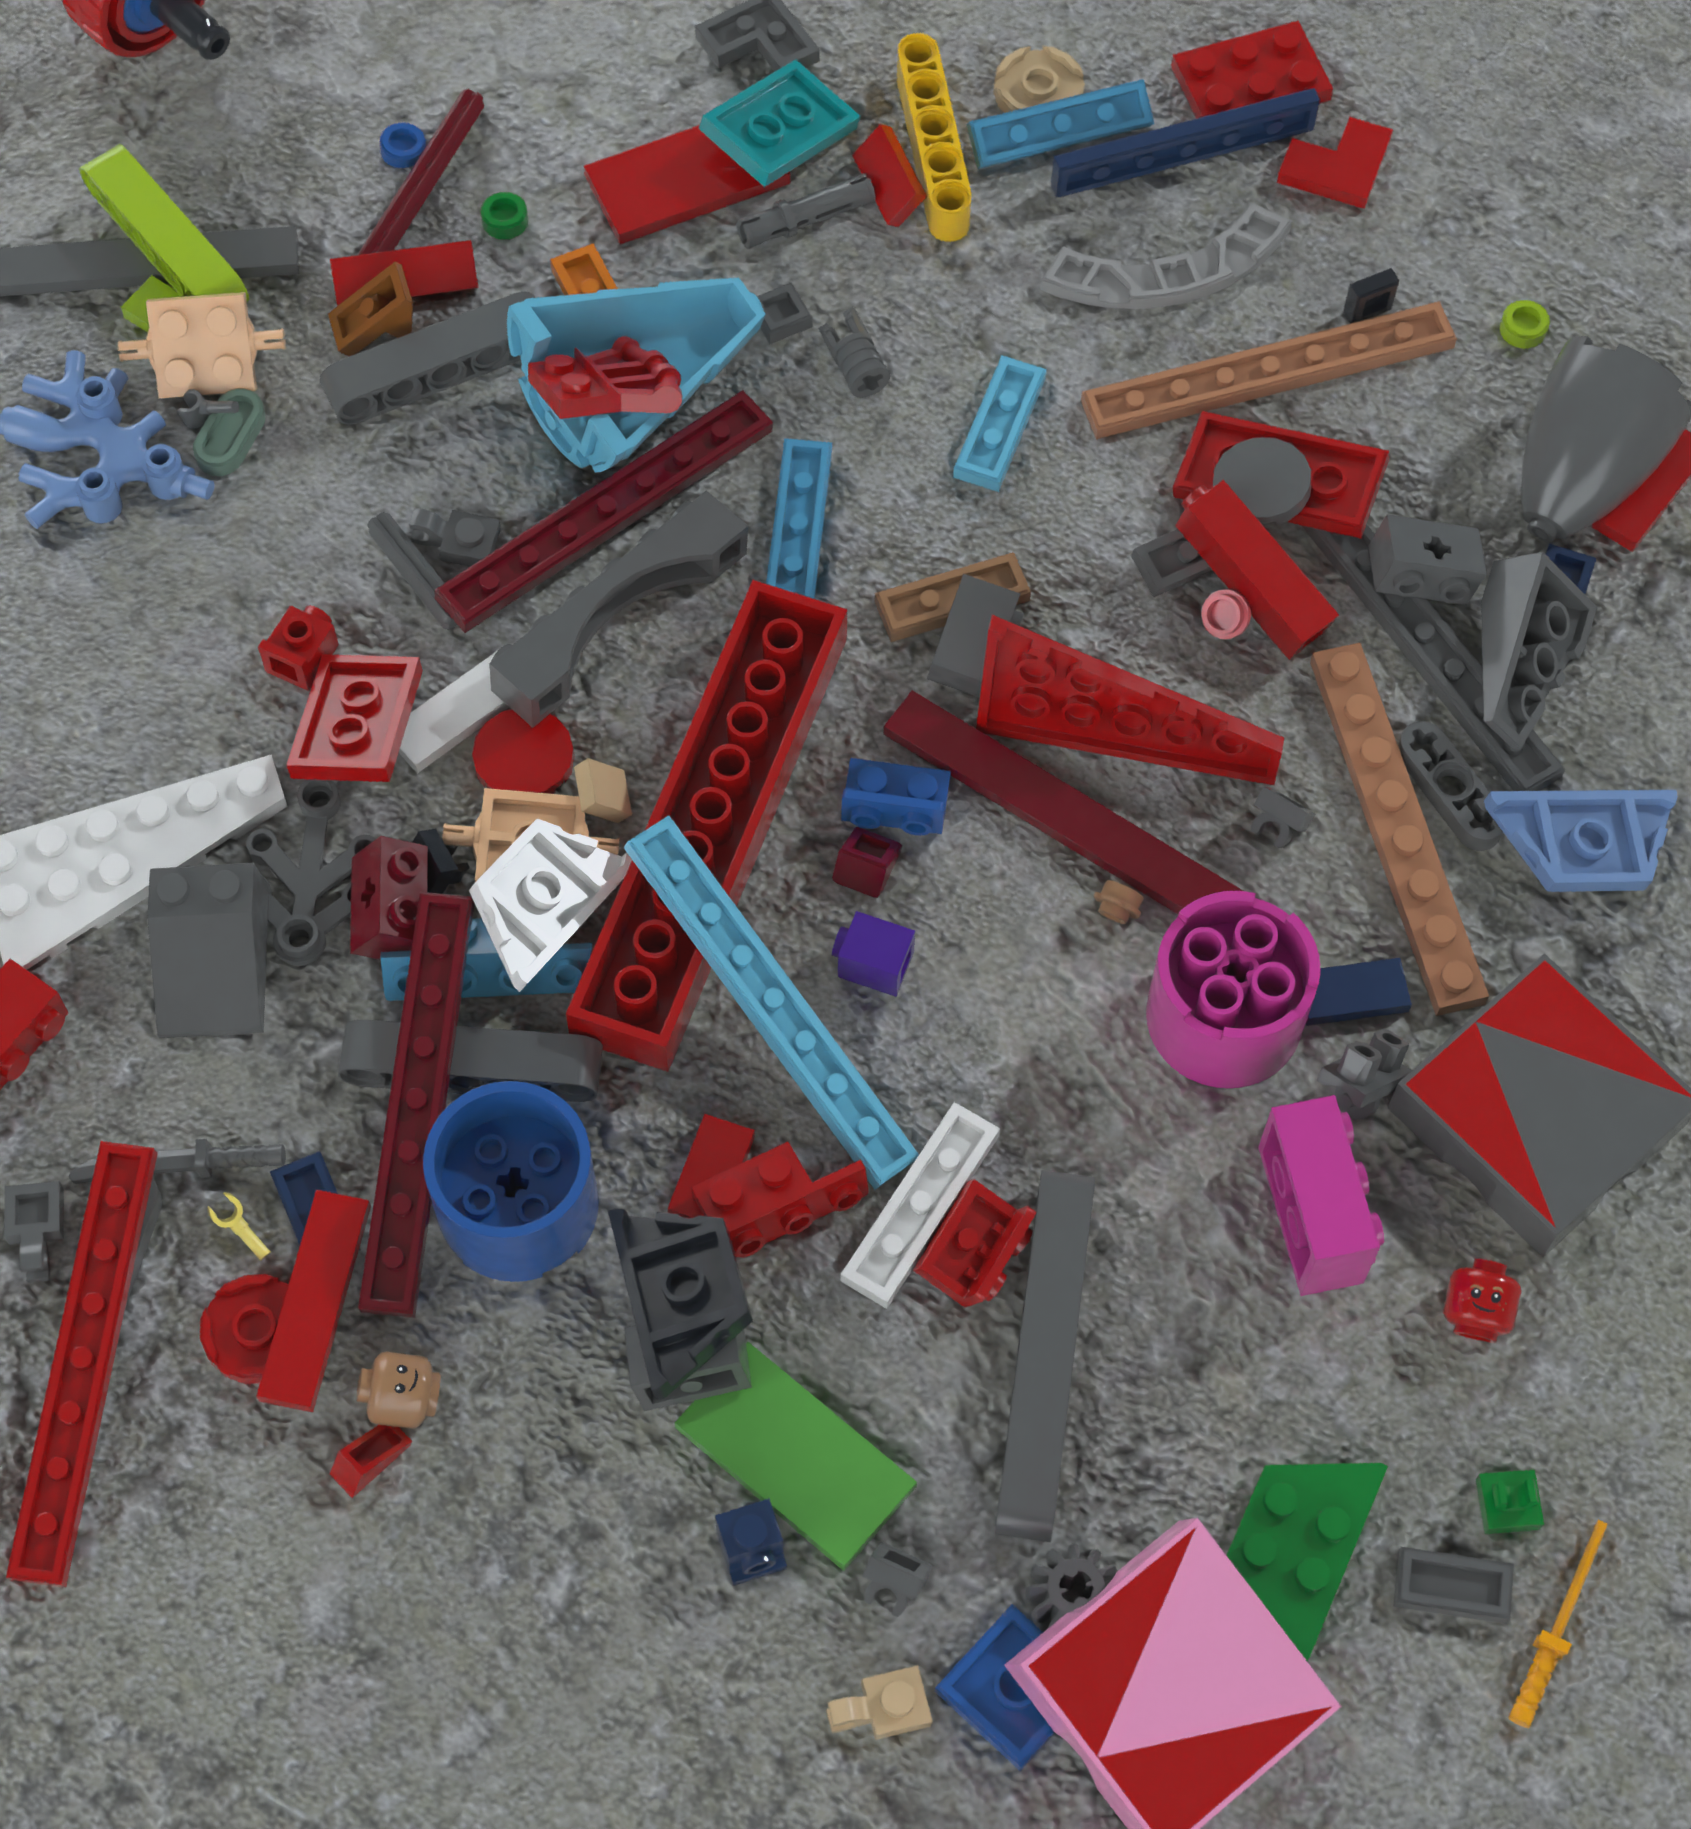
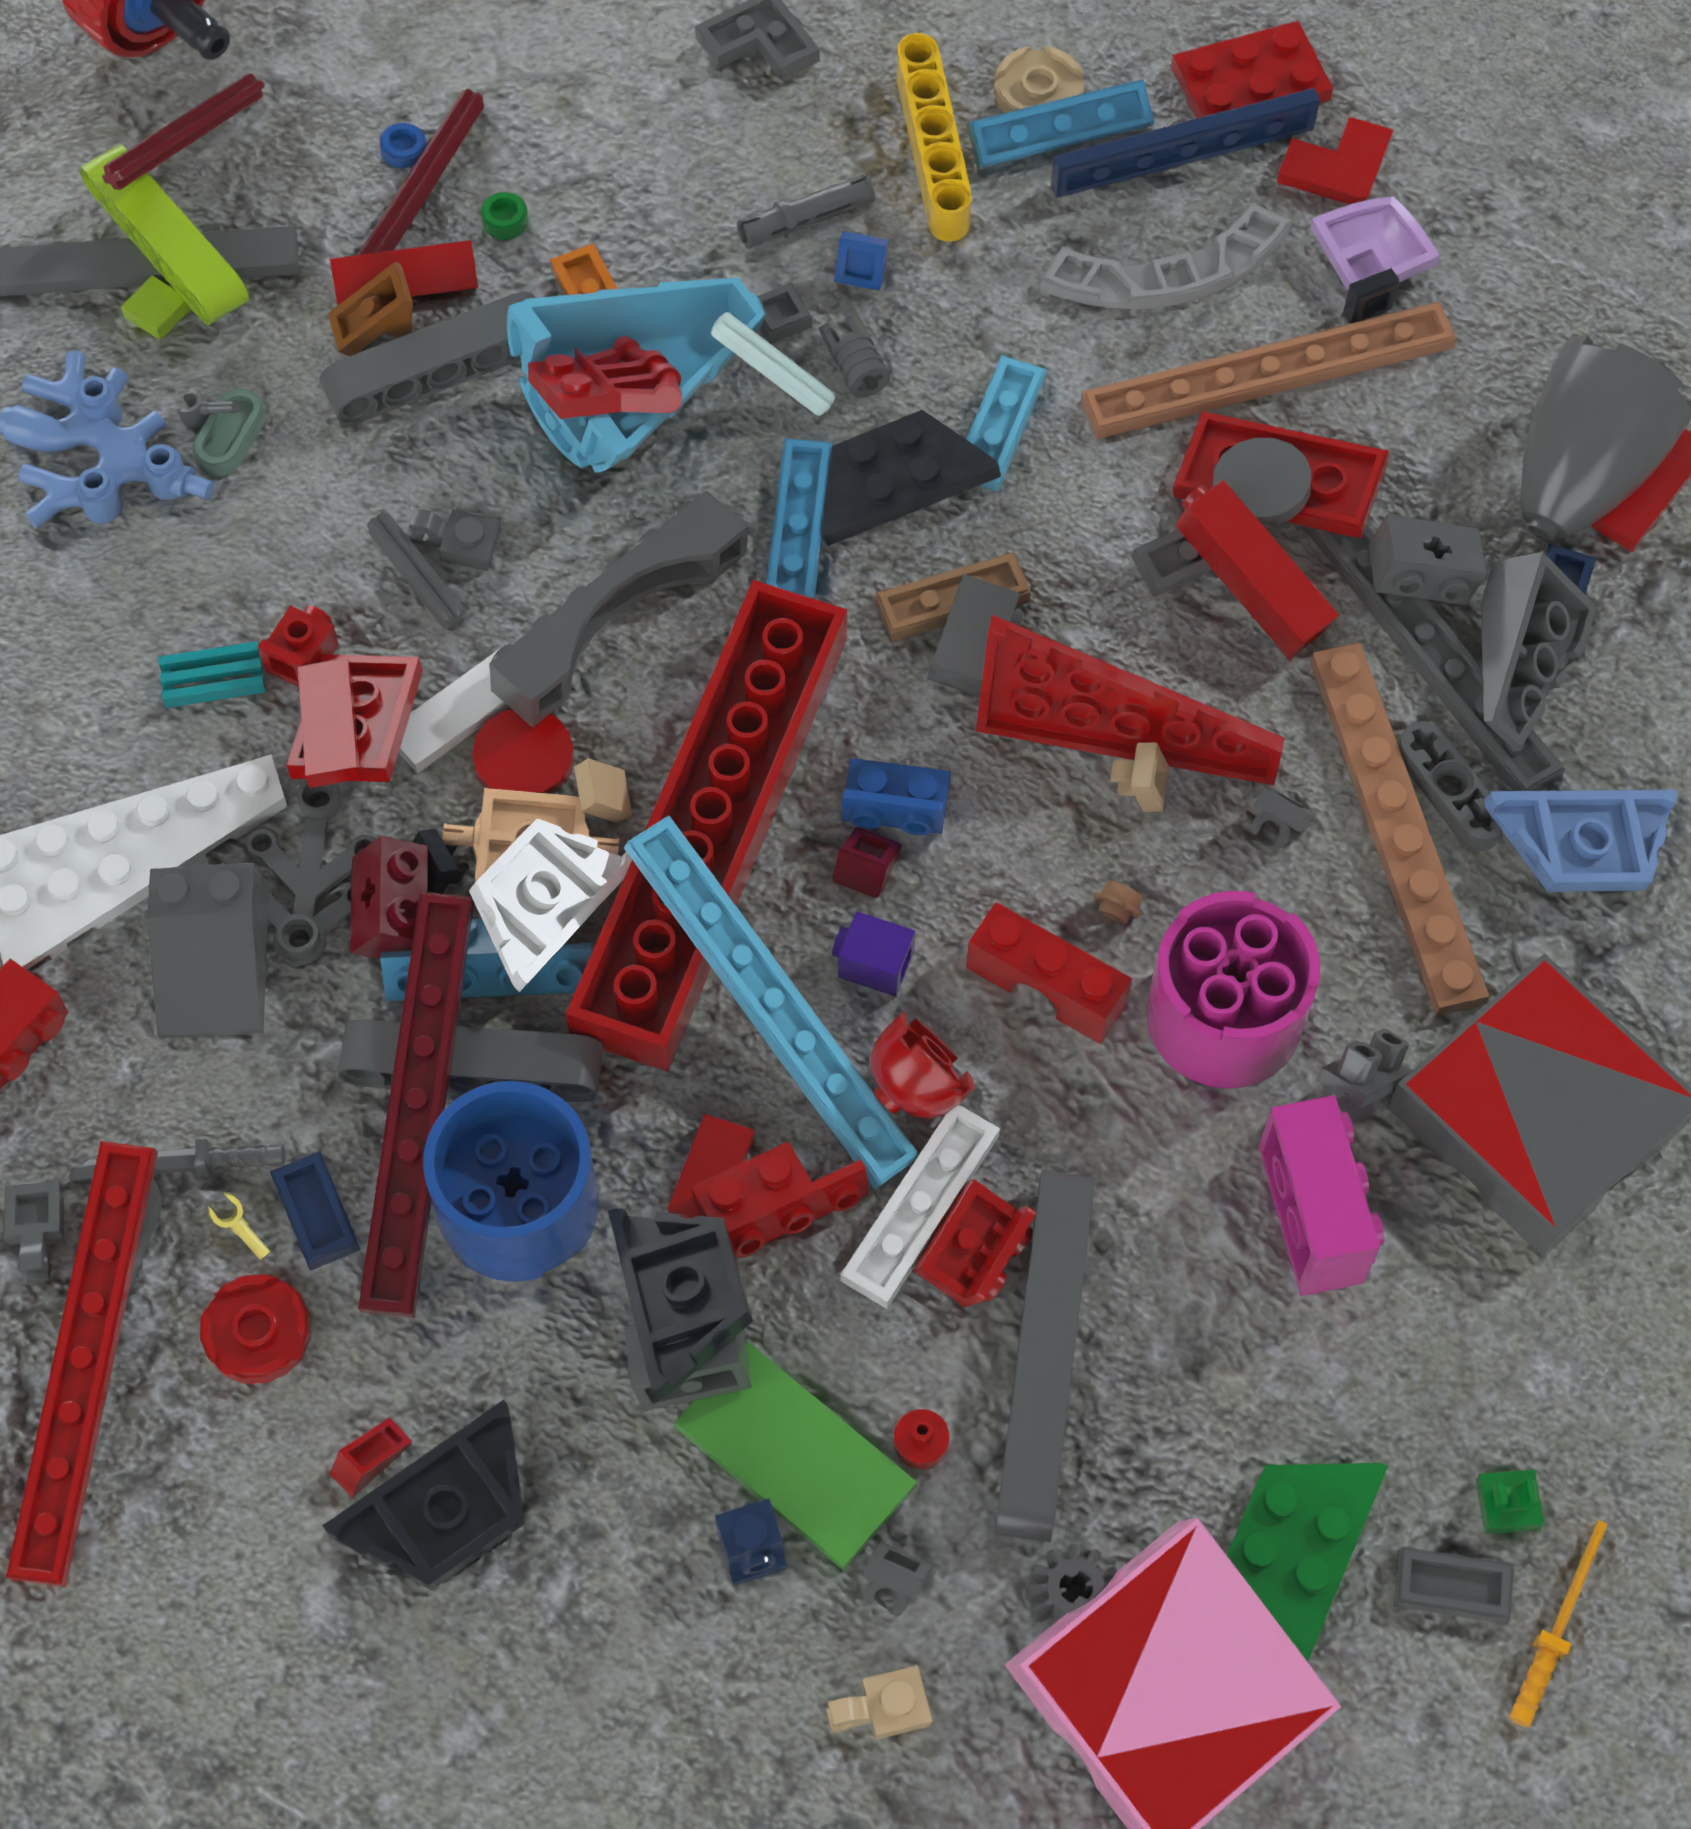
light nougat plate [118,292,286,399] -> none
red tile [256,1190,371,1413] -> none
medium nougat head [356,1352,441,1429] -> none
dark red tile [434,390,773,633] -> none
red tile [584,125,791,245] -> none
teal plate [699,59,861,187] -> none
red tile [852,124,927,227] -> none
dark red tile [883,690,1243,914] -> none
blue tile [935,1604,1055,1771] -> none
coral plate [1201,589,1251,639] -> none
dark blue tile [1306,958,1412,1026] -> none
red head [1443,1258,1522,1343] -> none
lime tile [1499,300,1550,349] -> none
none -> dark red axle [102,73,265,190]
none -> teal tile [158,641,266,708]
none -> tile [298,658,361,788]
none -> black wing [322,1399,526,1590]
none -> light aqua axle [711,312,835,416]
none -> black wing [822,410,1001,546]
none -> blue tile [834,231,889,291]
none -> red cylinder [870,1012,976,1119]
none -> red tile [893,1409,950,1469]
none -> red arch [966,902,1132,1045]
none -> tan tile [1110,742,1169,812]
none -> lavender plate [1311,197,1440,291]

